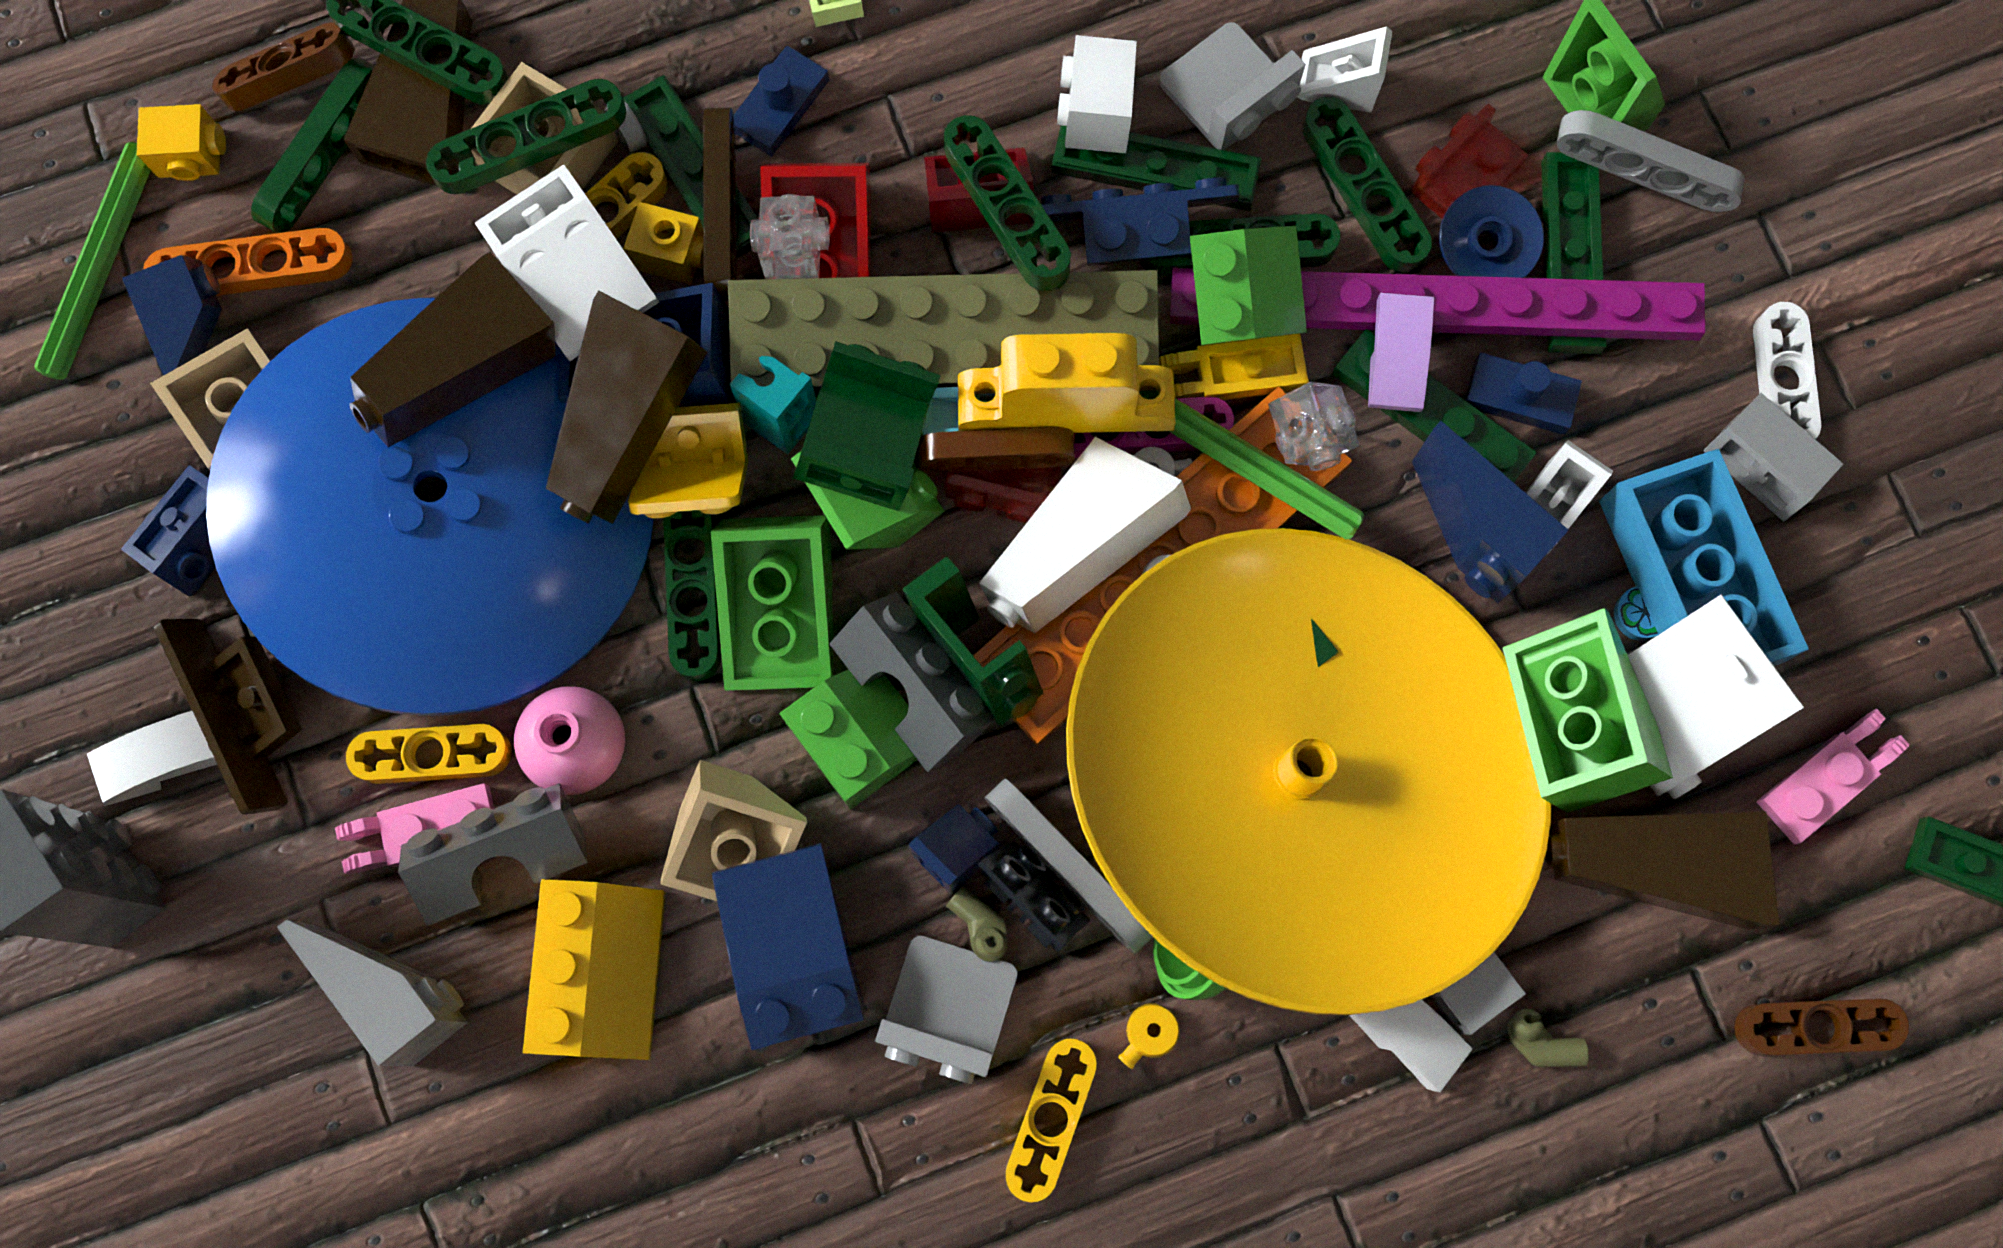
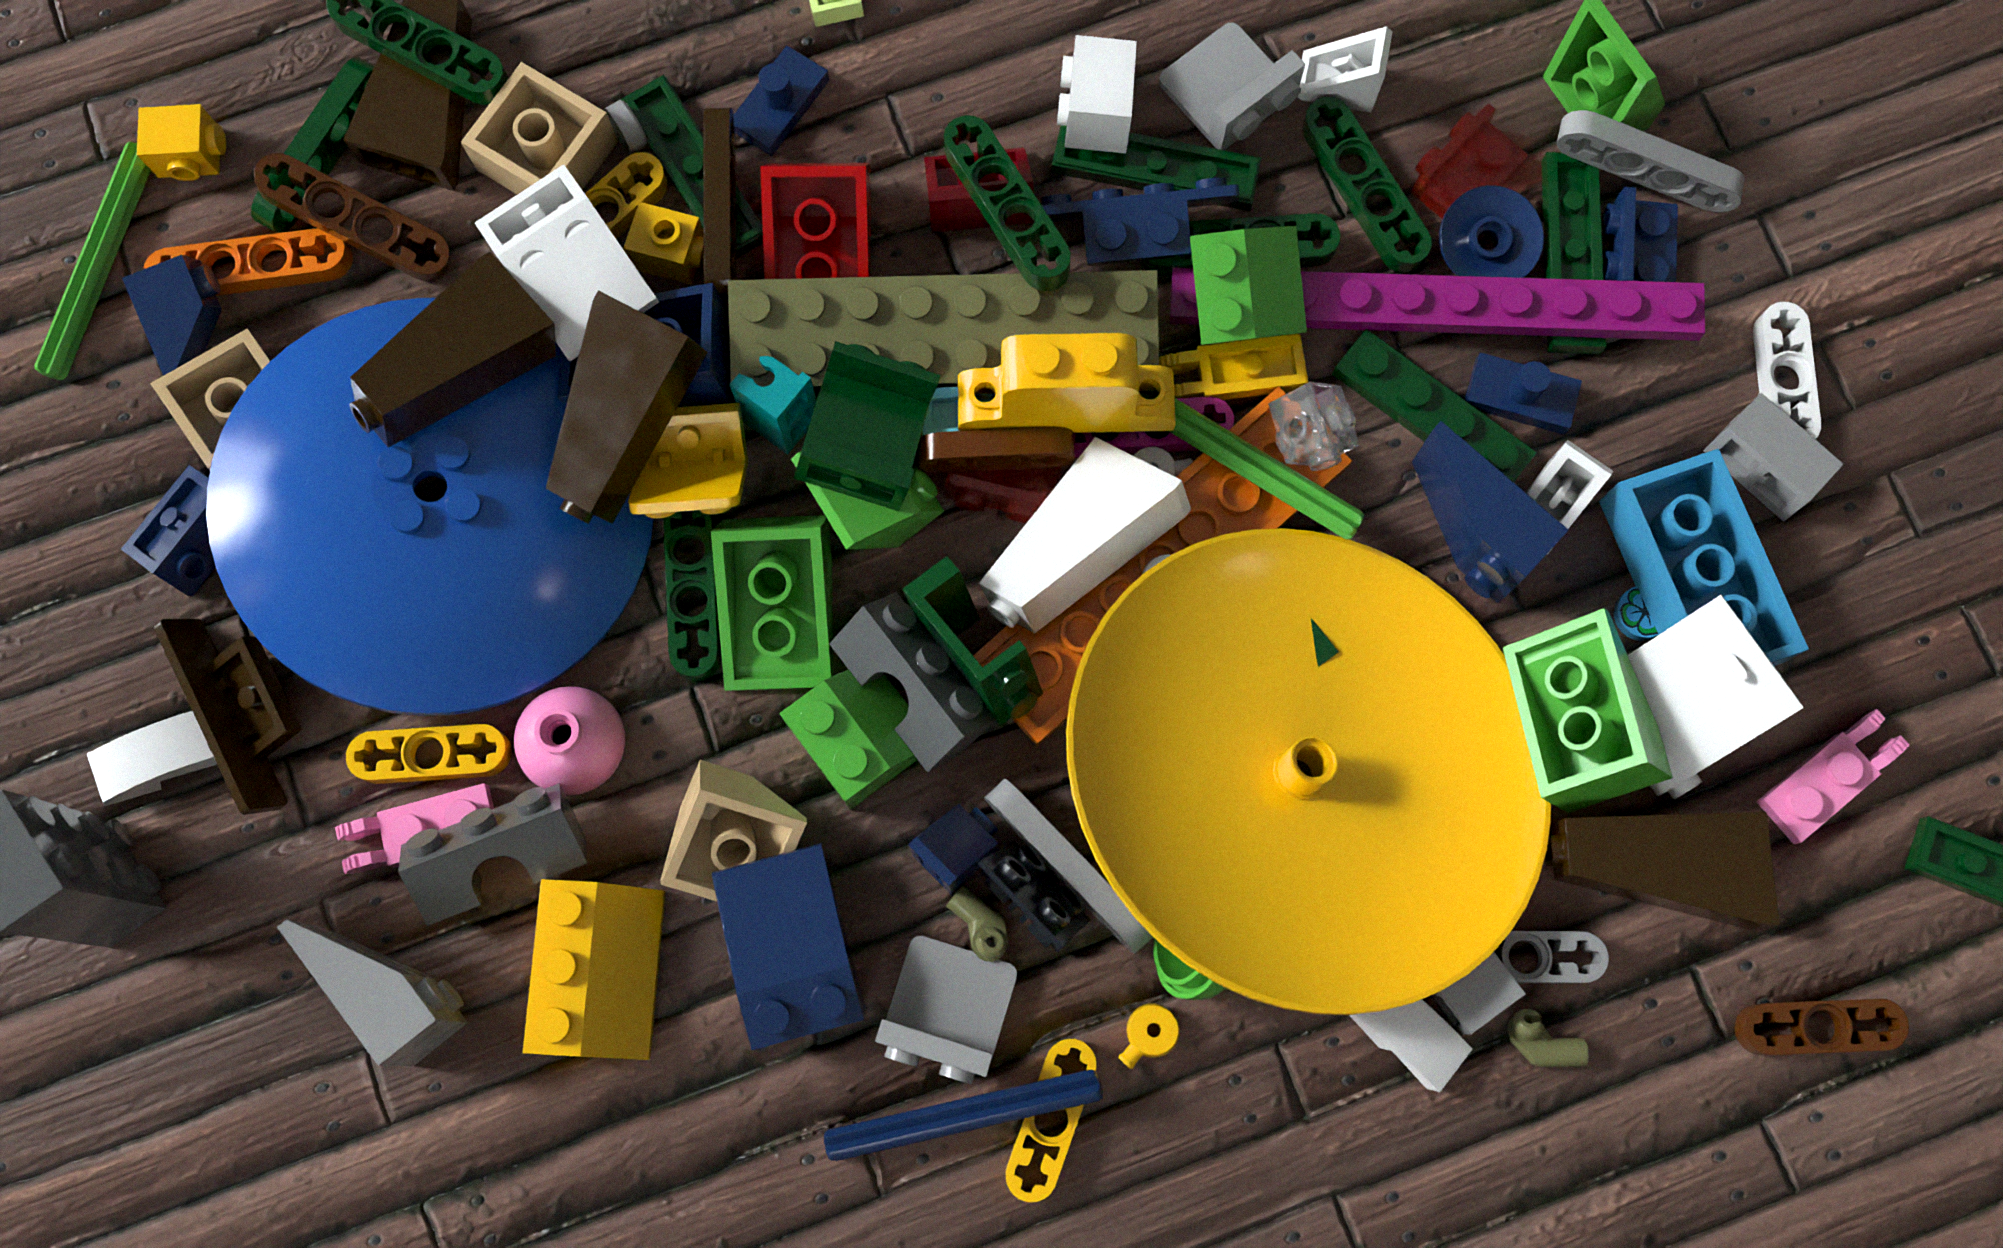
reddish brown beam [212,22,355,112] -> none
dark green beam [426,79,627,195] -> none
clear brick [750,194,830,279] -> none
lavender slope [1368,293,1434,412] -> none
none -> reddish brown beam [254,153,450,281]
none -> dark blue axle [824,1069,1103,1161]
none -> light grey beam [1495,931,1609,984]
none -> dark blue bracket [1602,187,1678,282]

